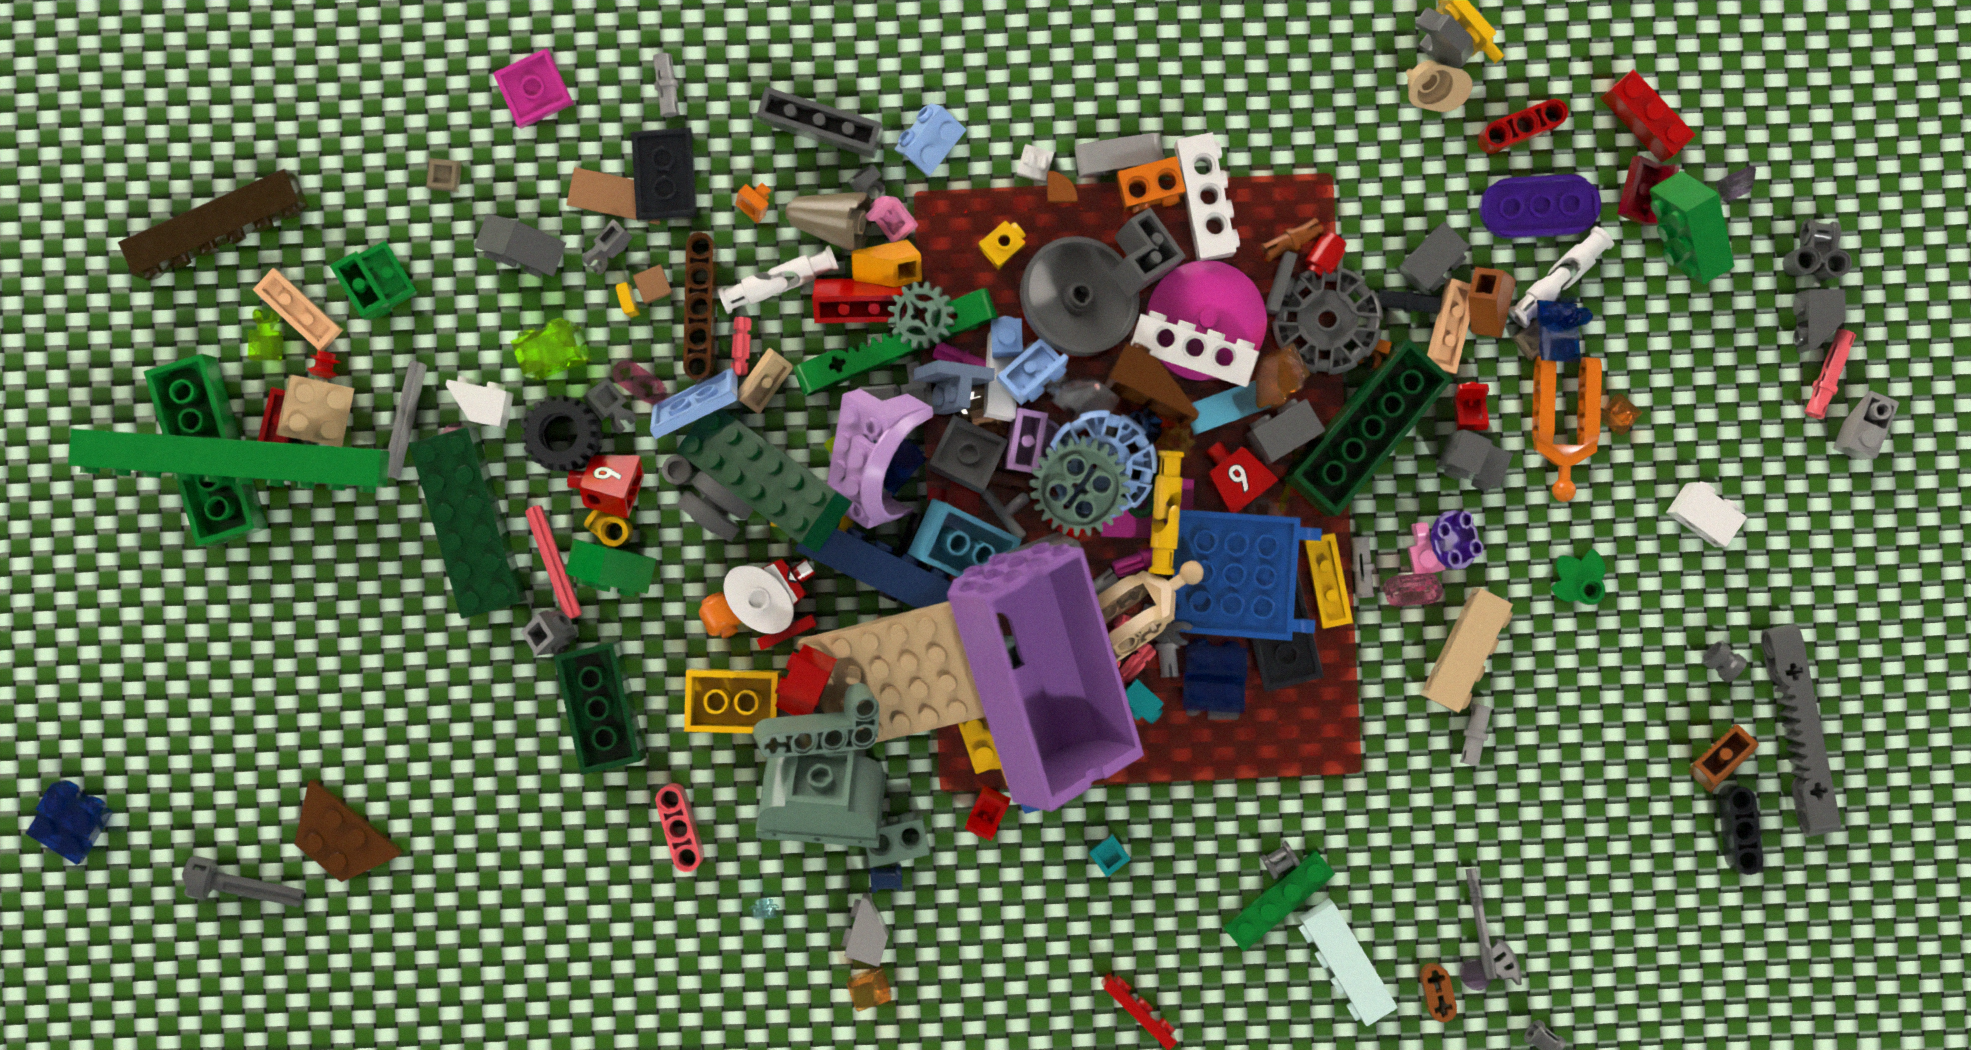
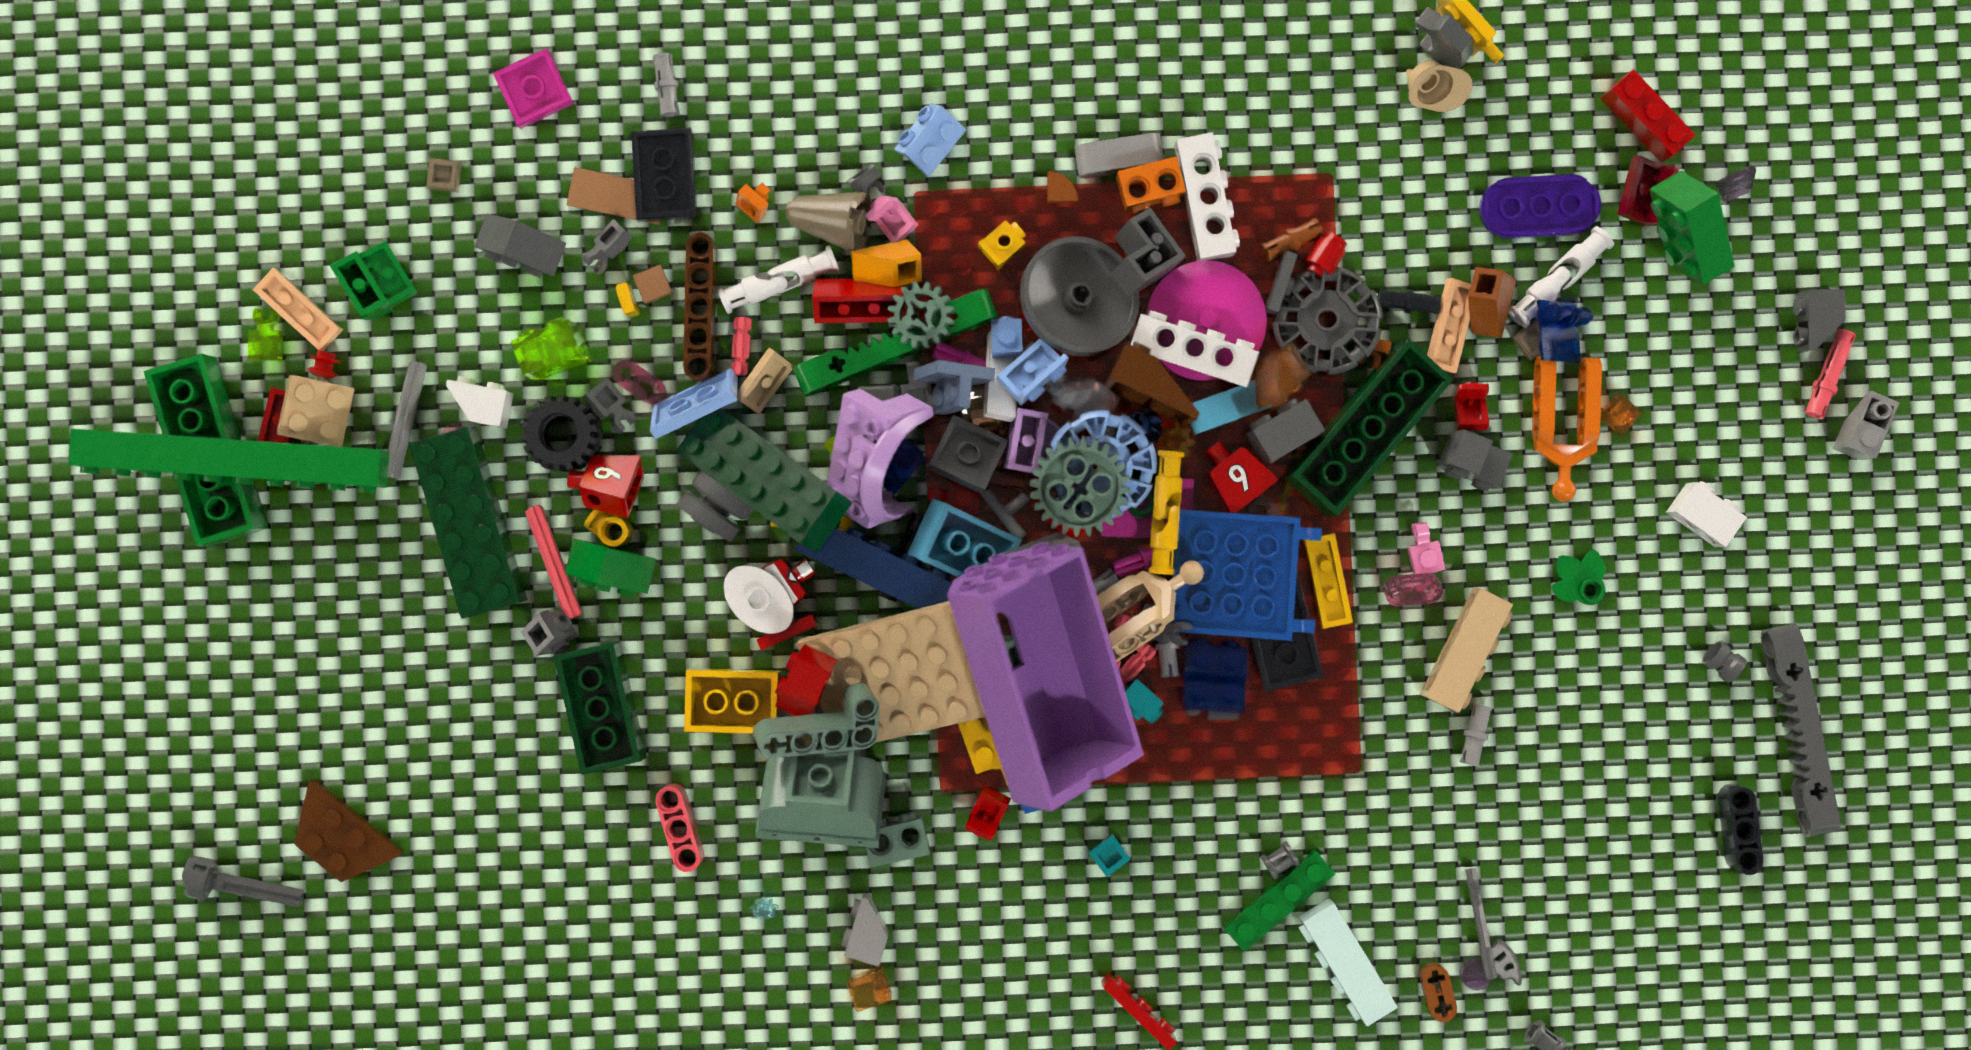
clear blue plate [25,780,114,865] -> none
dark brown brick [118,169,309,281] -> none
light grey tile [662,455,694,485] -> none
orange head [698,592,742,639] -> none
dark grey brick [756,86,883,159] -> none
dark blue bush [870,864,903,893] -> none
white tile [1017,144,1054,183] -> none
light grey pin [1350,536,1375,598] -> none
dark grey brick [1396,221,1470,294] -> none
dark purple dish [1431,510,1483,570] -> none
red beam [1477,99,1569,154] -> none
dark orange brick [1689,725,1759,792] -> none
dark grey piece [1782,218,1852,281] -> none

